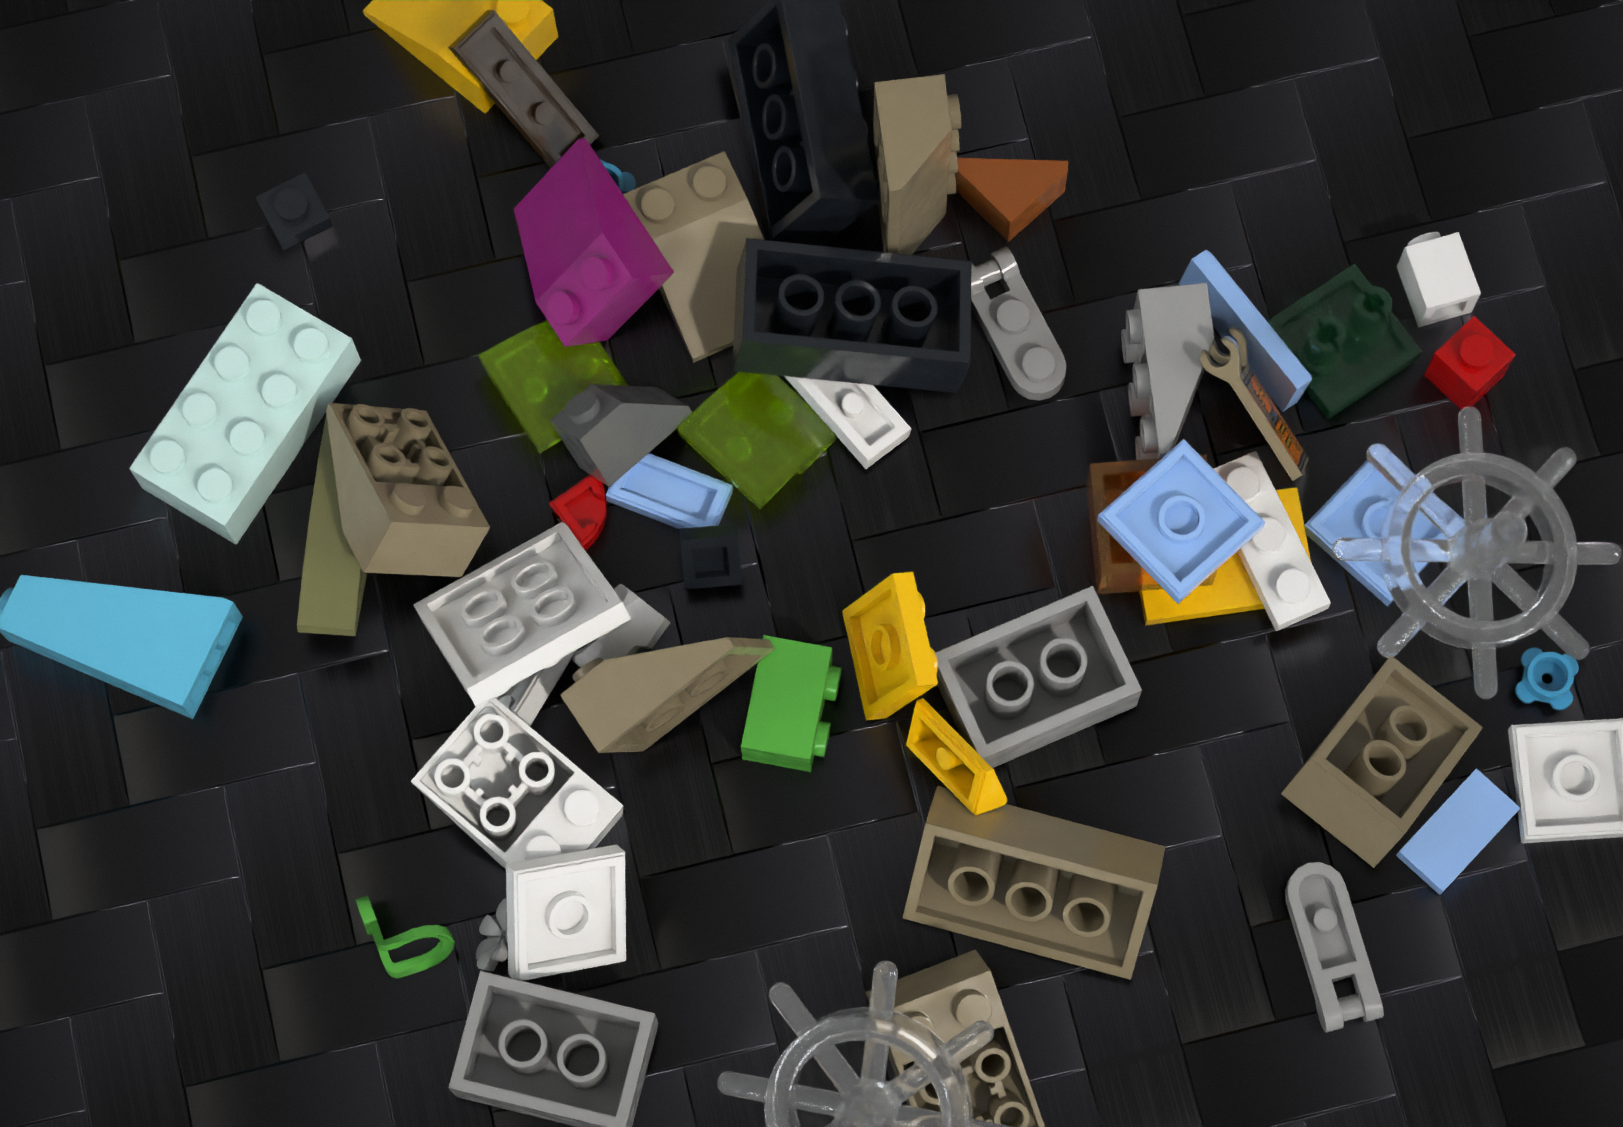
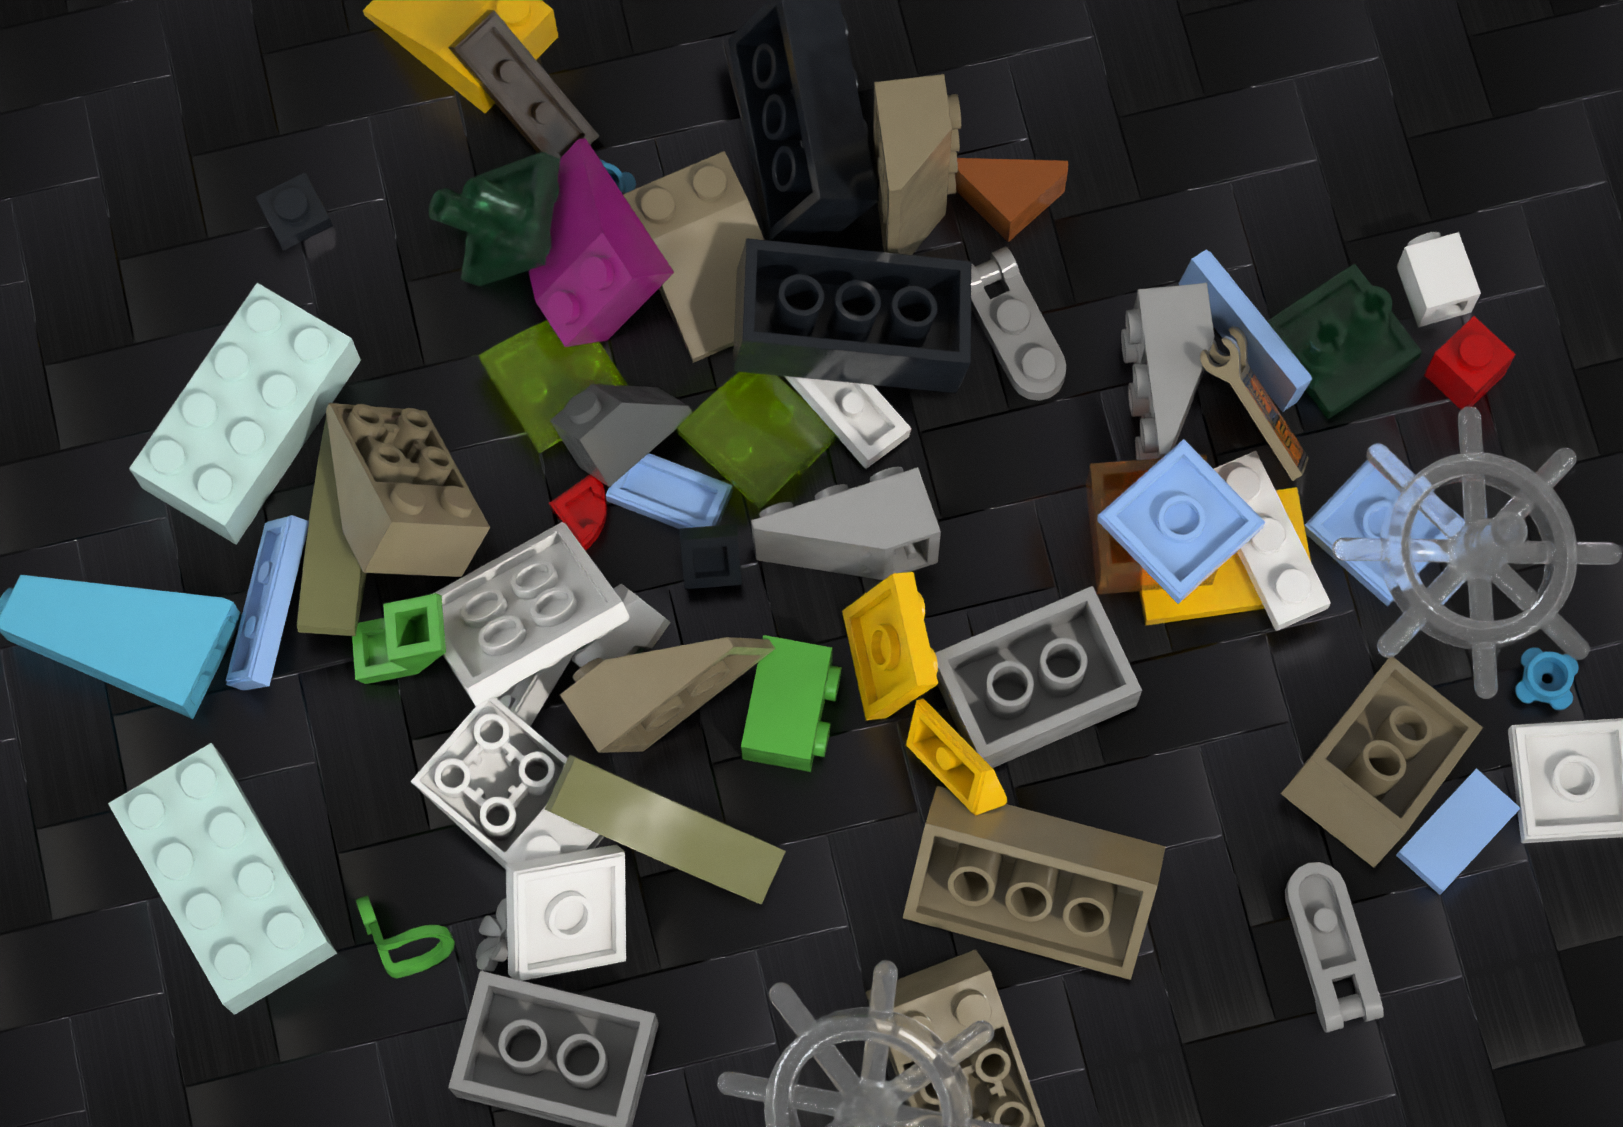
none -> light aqua brick [108,743,337,1015]
none -> light blue tile [226,515,309,691]
none -> bright green slope [352,593,446,684]
none -> clear green plate [429,152,560,286]
none -> olive slope [545,755,786,905]
none -> light grey slope [751,467,941,580]

